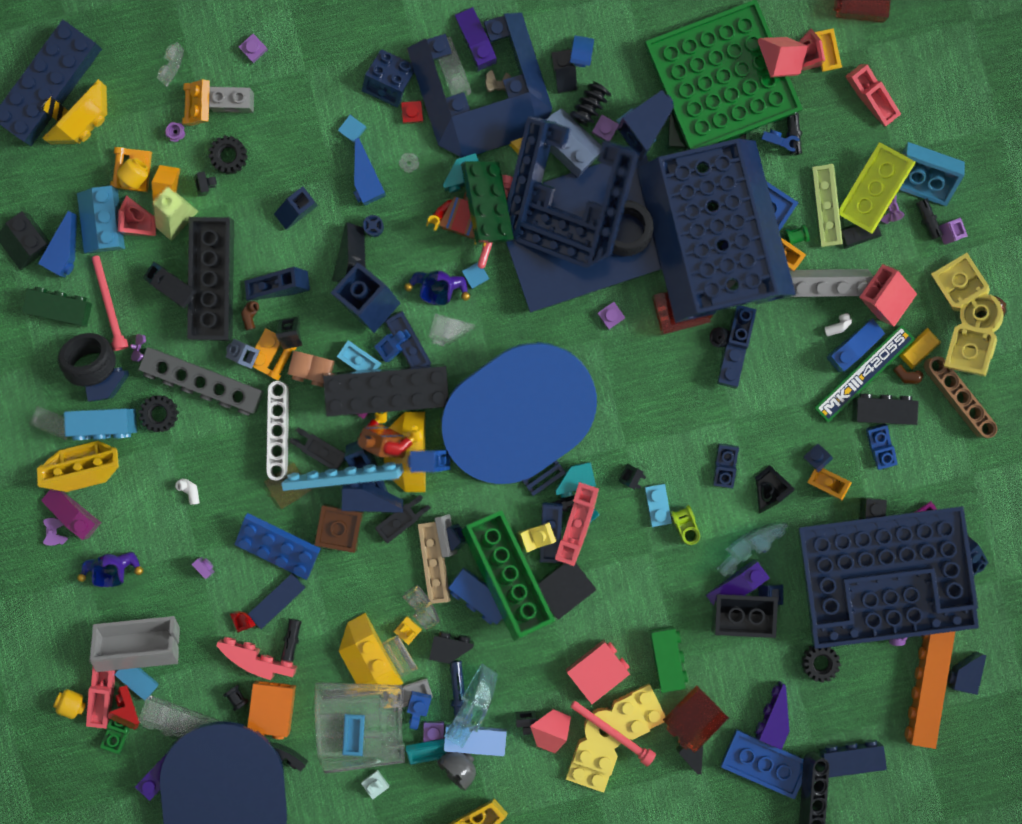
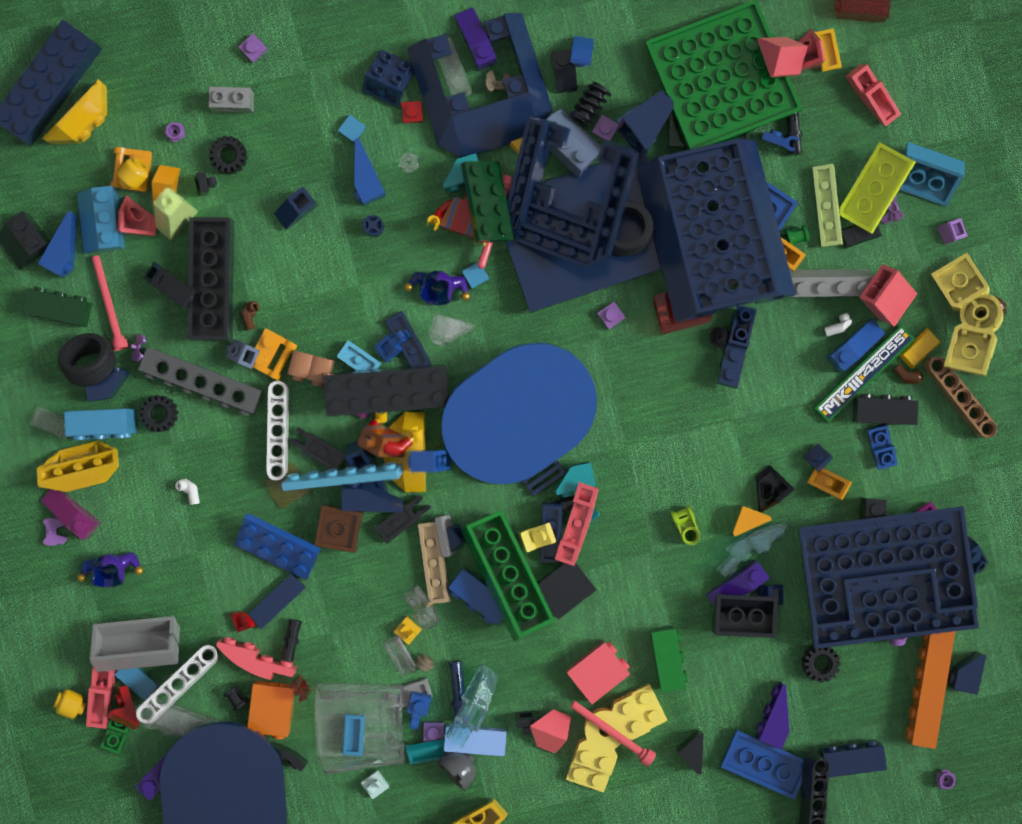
sticker [41,97,68,121] -> none
clear slope [156,42,184,87] -> none
light orange plate [182,79,210,126] -> none
medium lavender plate [192,557,215,579] -> none
dark blue slope [244,267,310,301] -> none
black slope [276,316,302,349] -> none
dark blue slope [331,263,401,333] -> none
black slope [332,222,366,283] -> none
yellow wedge [339,613,403,693] -> none
black slope [429,631,474,664] -> none
black tile [618,464,646,490] -> none
medium azure plate [644,484,672,527] -> none
clear red brick [663,685,729,753] -> none
dark blue slope [713,443,739,488] -> none
black pin [916,198,944,240] -> none
none -> white beam [136,645,218,725]
none -> clear red tile [289,675,311,703]
none -> dark tan plate [415,654,434,672]
none -> light orange slope [732,506,772,537]
none -> medium lavender plate [936,769,956,789]

